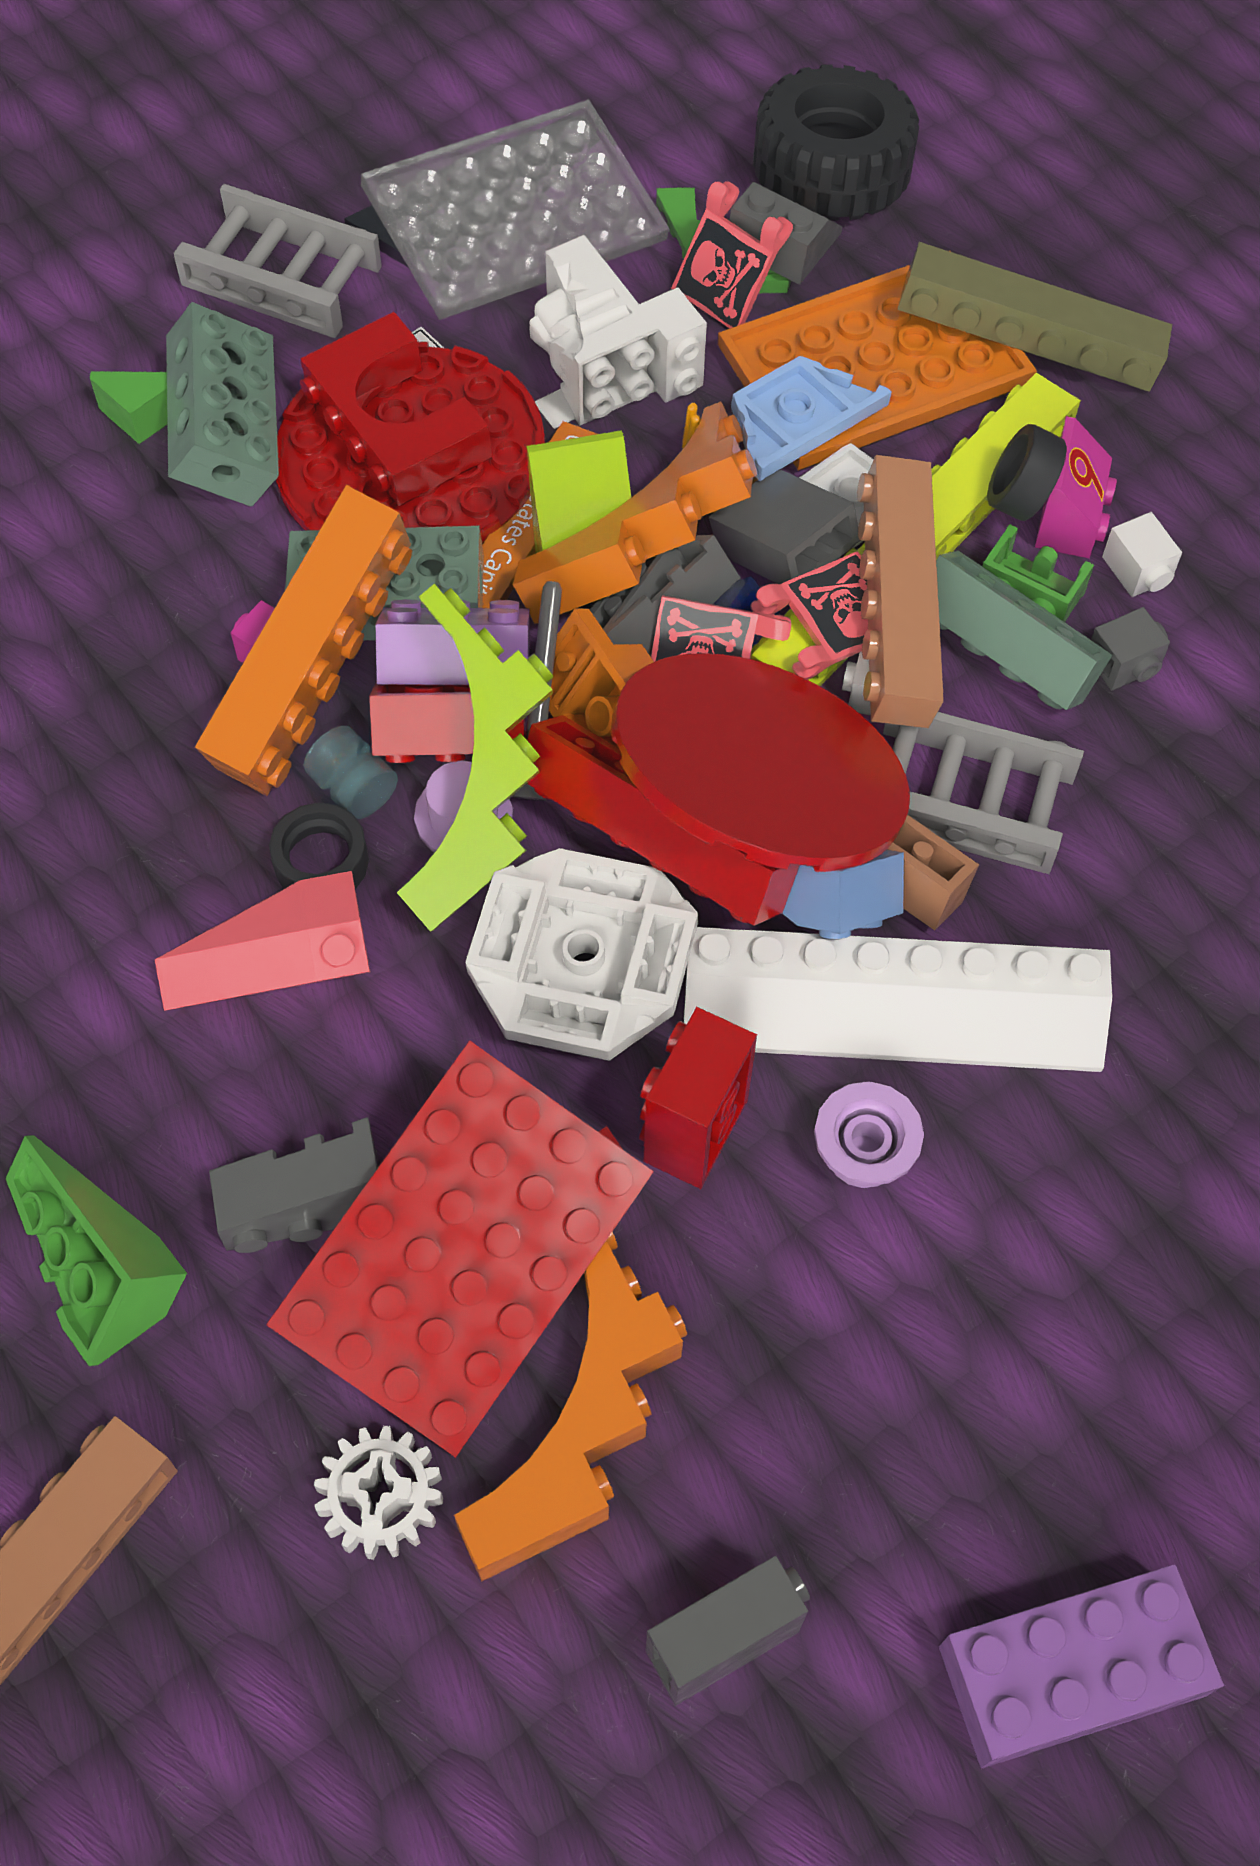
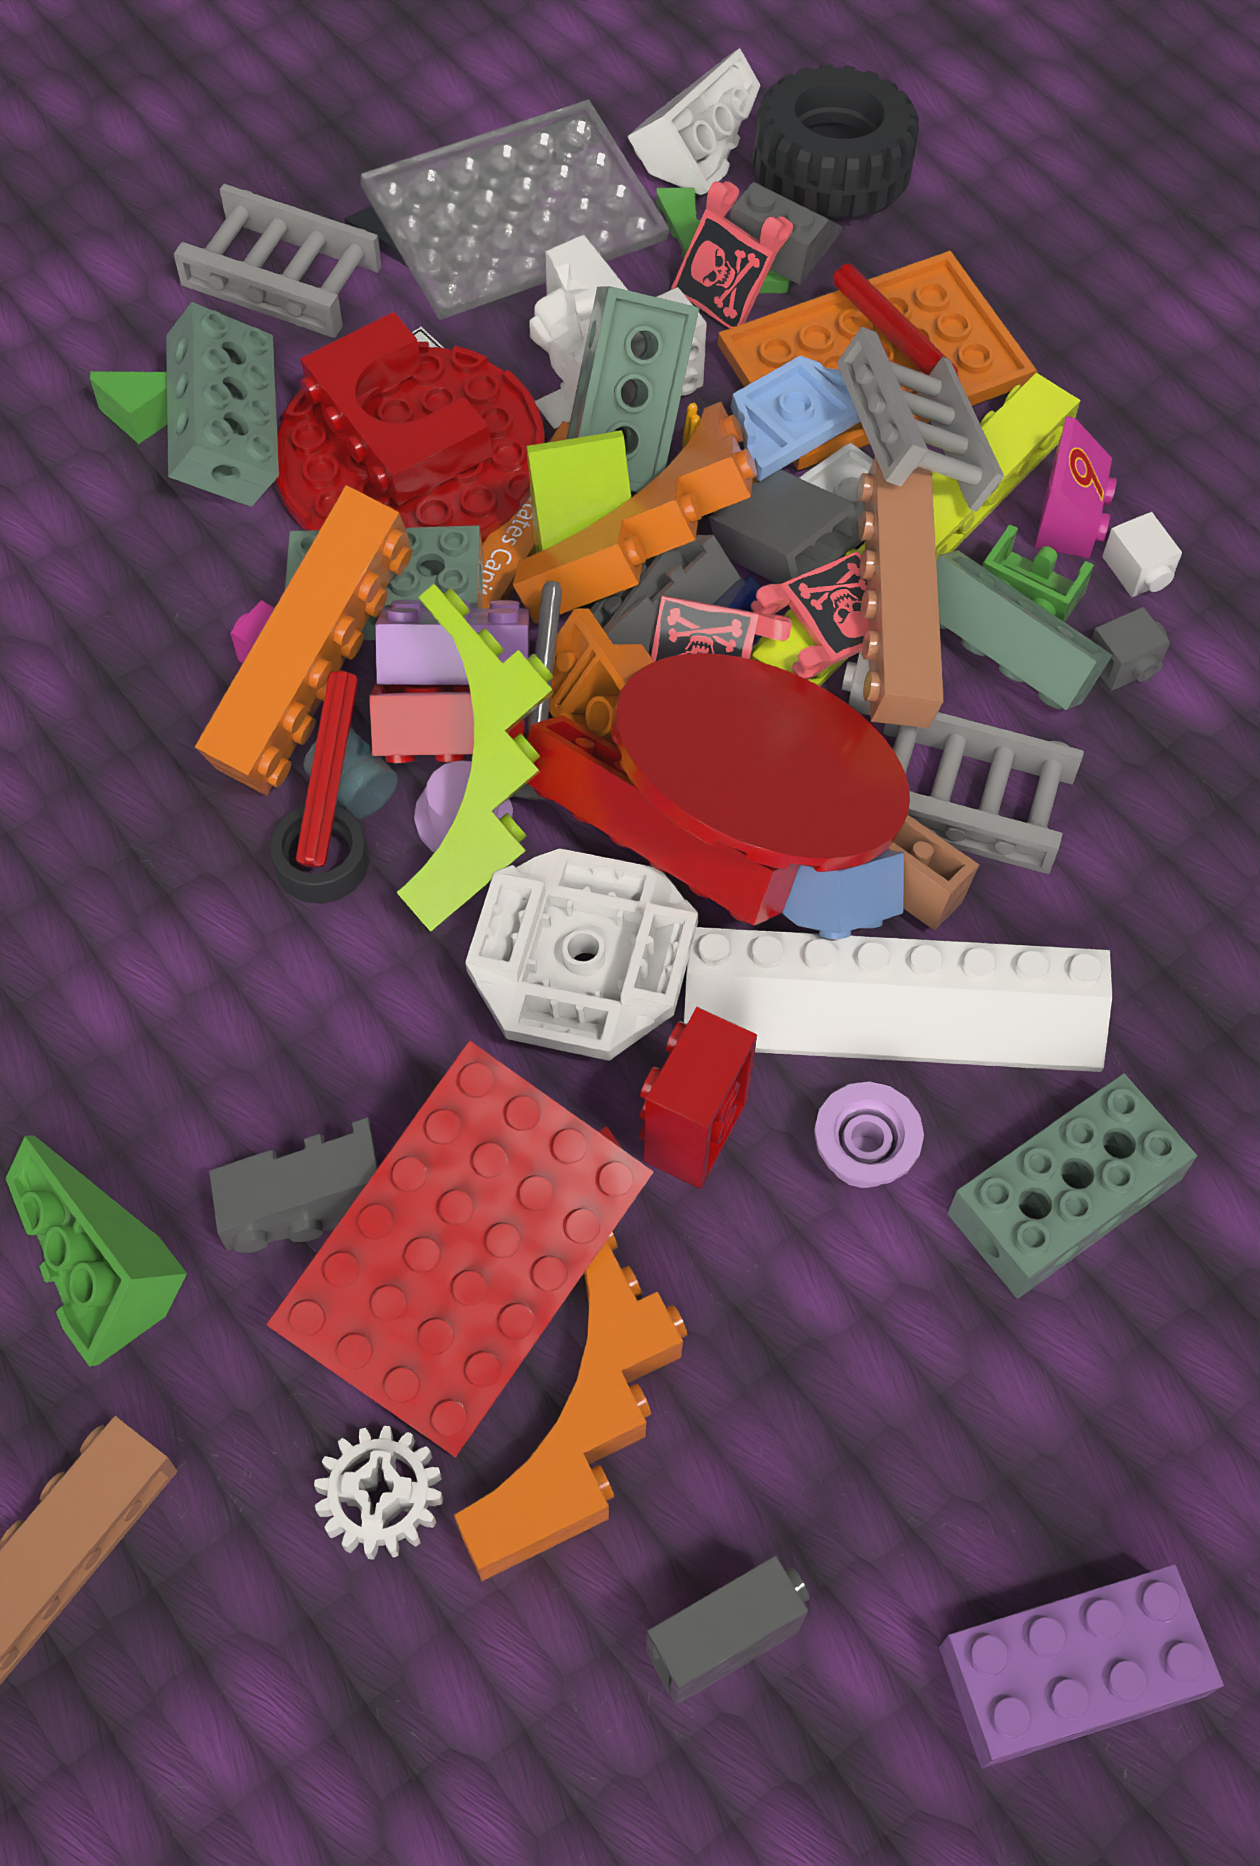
coral wedge [155,871,371,1011] -> none
olive brick [897,242,1172,392] -> none
black tyre [987,424,1067,521] -> none
none -> red axle [296,670,358,868]
none -> sand green brick [566,286,700,492]
none -> white wedge [627,48,760,195]
none -> red axle [833,263,958,376]
none -> light grey fence [837,327,1004,511]
none -> sand green brick [947,1073,1197,1299]

